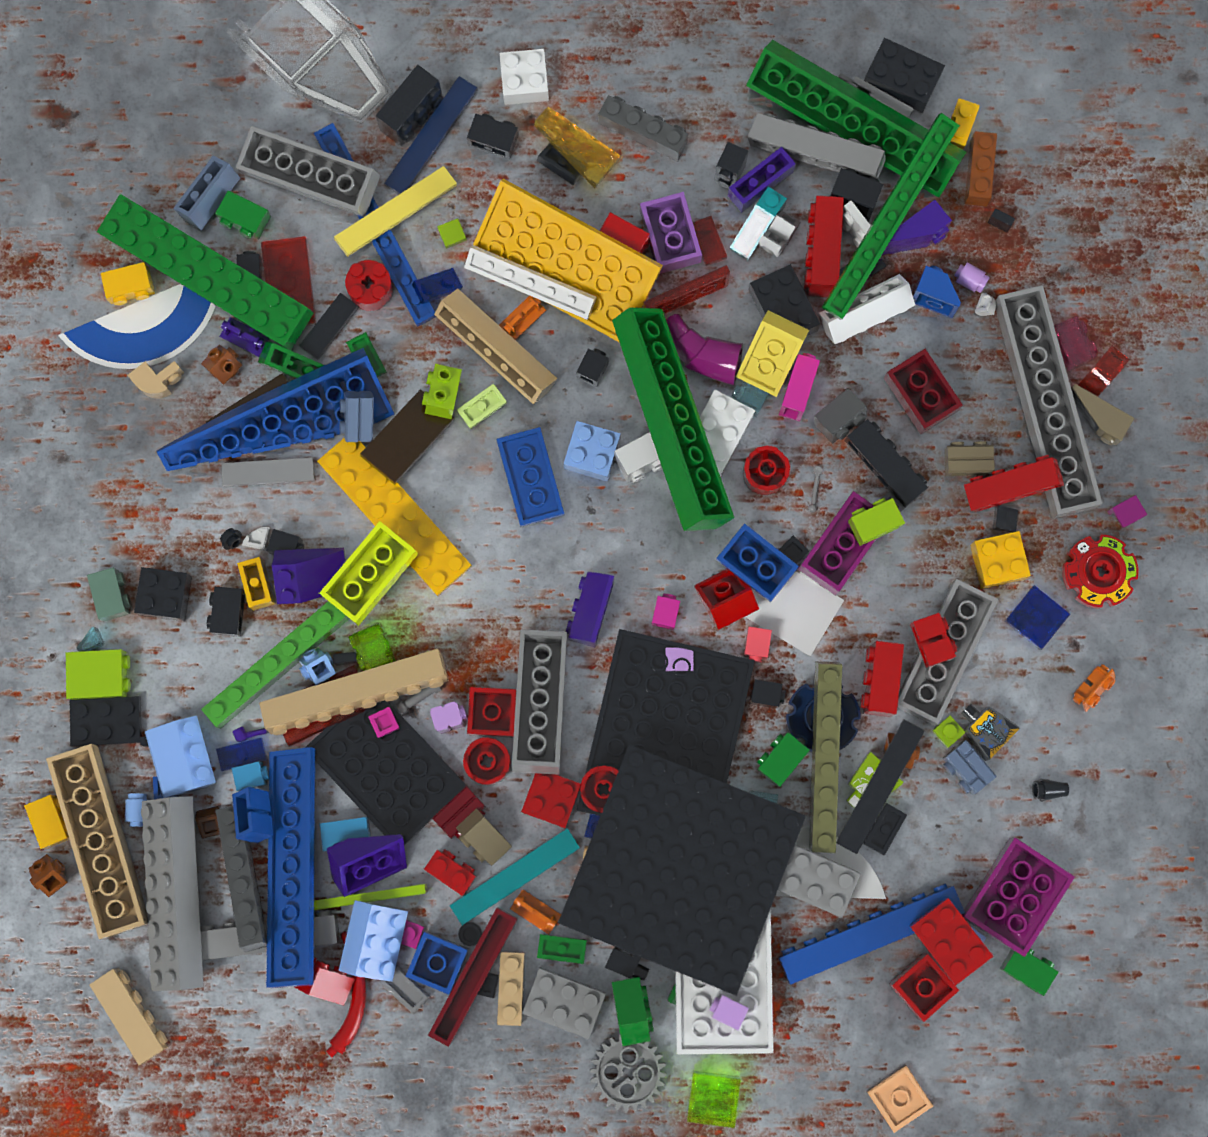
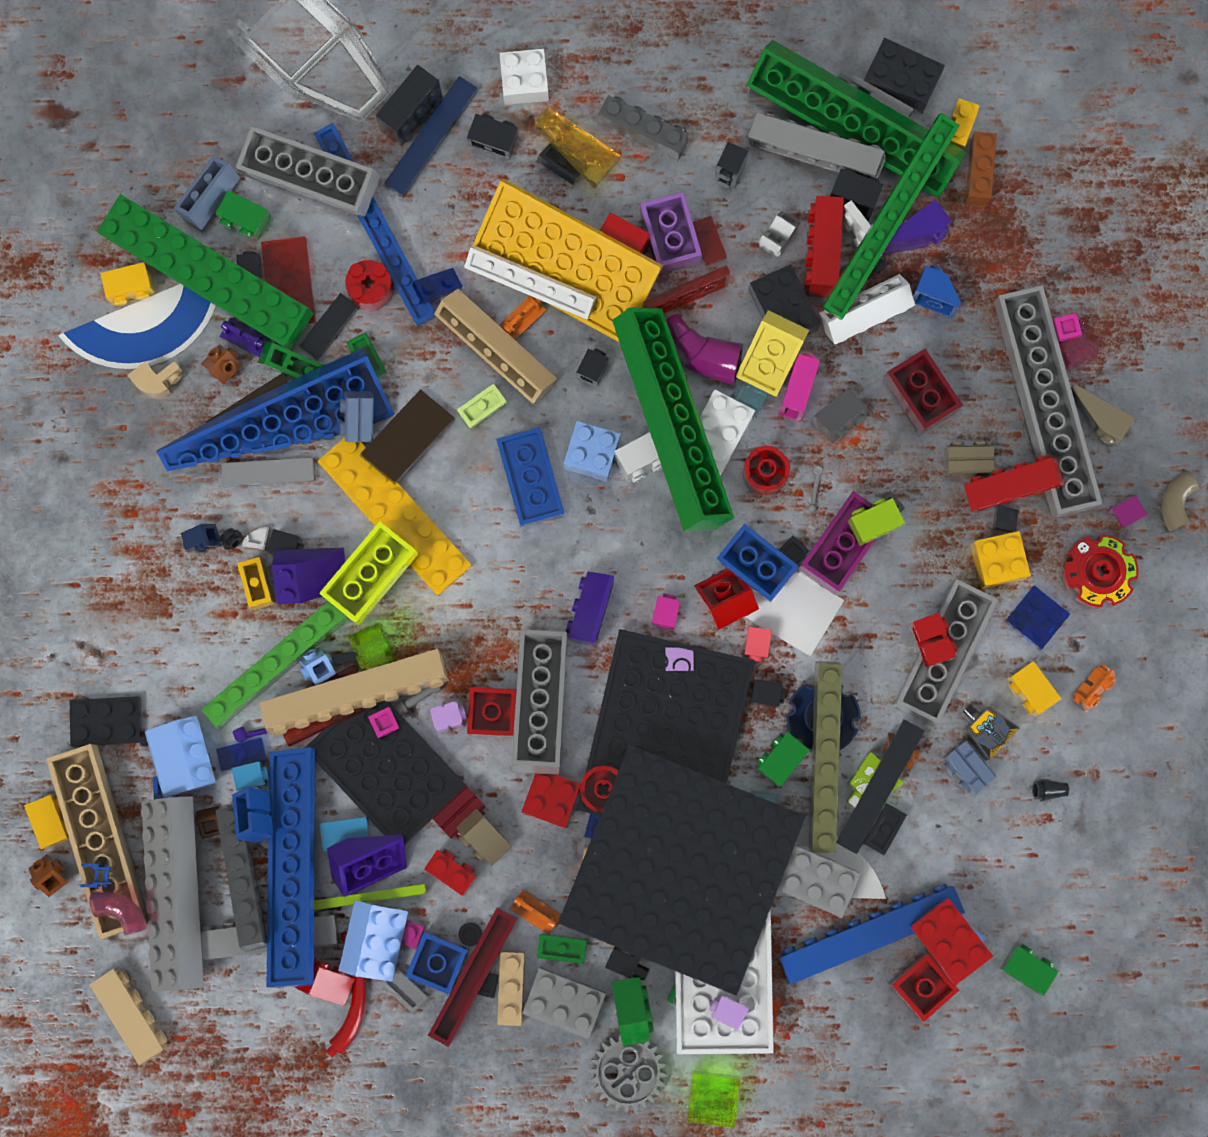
lime brick [65,649,131,700] -> none
clear light blue slope [77,626,105,652] -> none
sand green brick [87,567,132,622] -> none
light blue brick [125,793,147,827] -> none
black brick [134,567,192,622] -> none
black brick [207,586,246,637] -> none
light yellow tile [334,166,457,257] -> none
lime brick [422,364,462,419] -> none
lime tile [437,218,467,249] -> none
teal tile [449,828,580,925] -> none
red brick [463,737,511,785] -> none
dark purple brick [727,147,796,213] -> none
slope [730,186,787,260] -> none
black brick [845,419,928,508] -> none
red brick [860,641,904,717] -> none
light nougat tile [866,1065,933,1133] -> none
lime plate [932,715,966,748] -> none
lavender brick [954,262,990,293] -> none
magenta slope [961,837,1075,957] -> none
white tile [975,292,996,316] -> none
black tile [987,208,1015,232] -> none
clear red brick [1078,345,1130,397] -> none
none -> blue piece [80,864,112,887]
none -> clear pink cylinder [89,892,148,935]
none -> dark blue brick [181,524,222,553]
none -> yellow brick [1007,661,1061,717]
none -> dark pink plate [1053,313,1082,342]
none -> dark tan cylinder [1161,470,1199,532]

